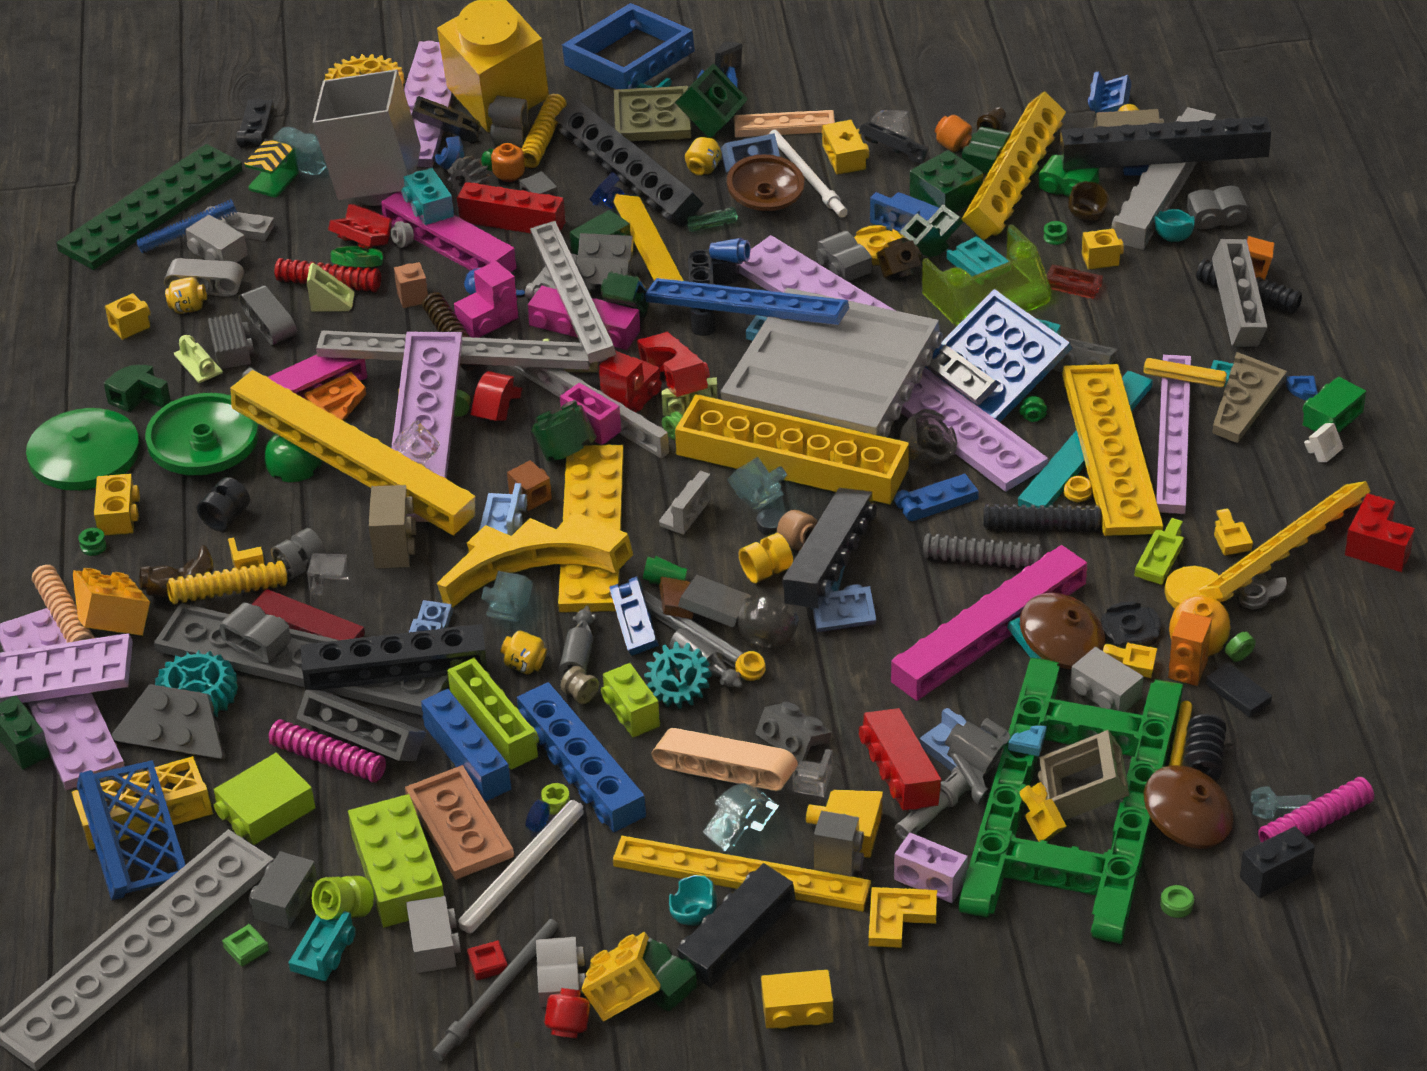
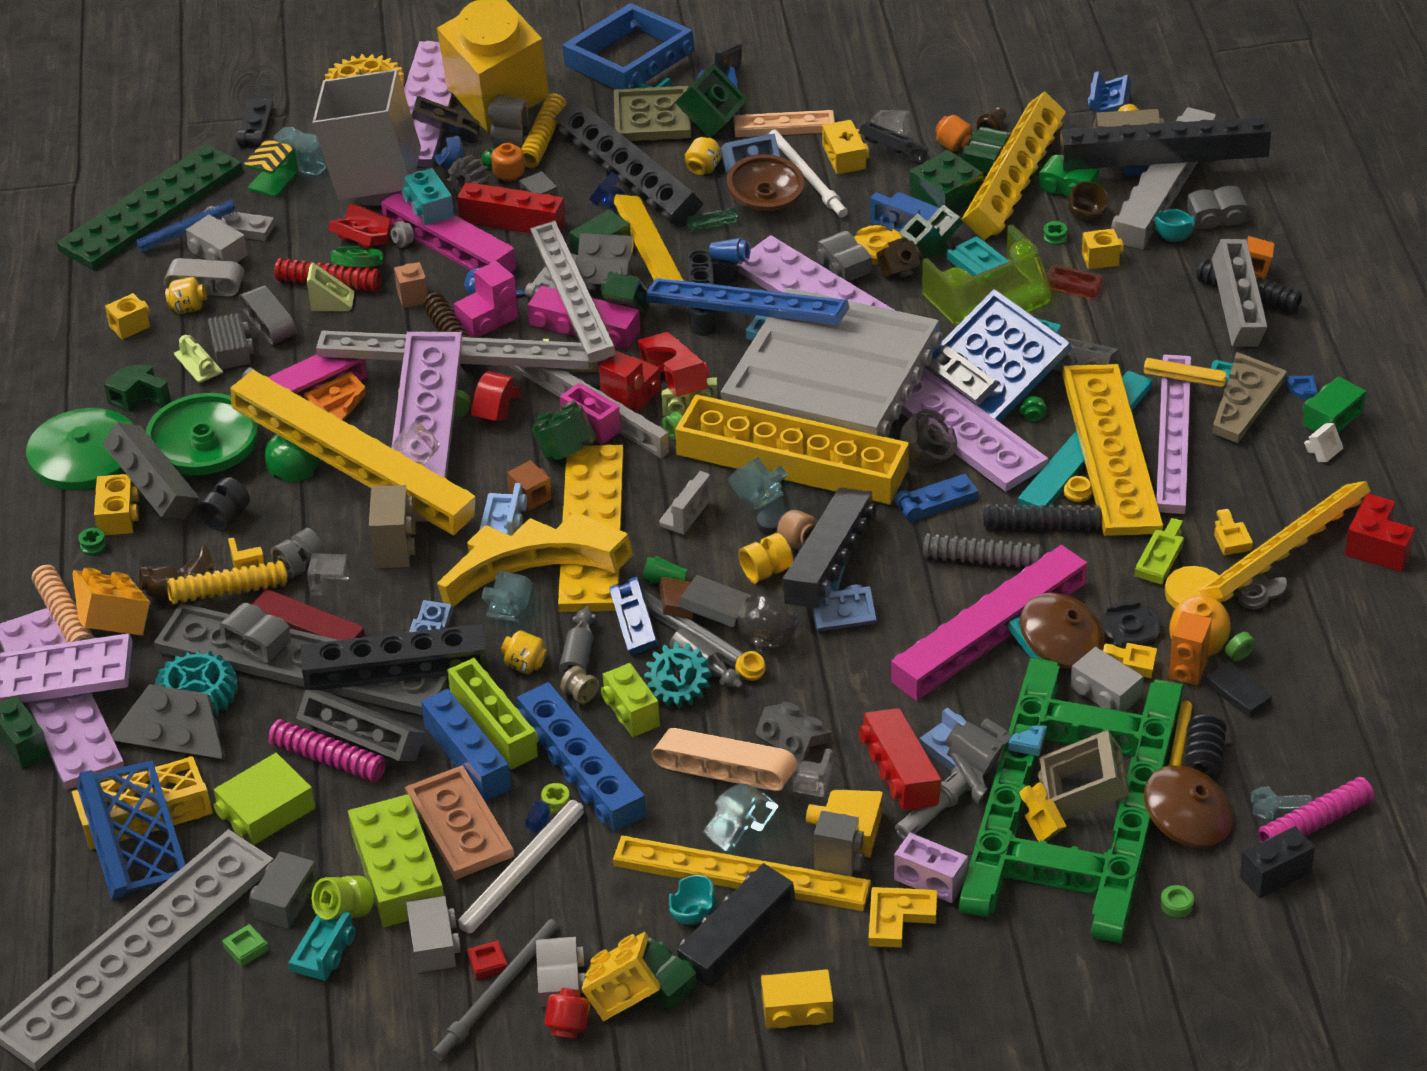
none -> dark grey brick [102,422,200,520]

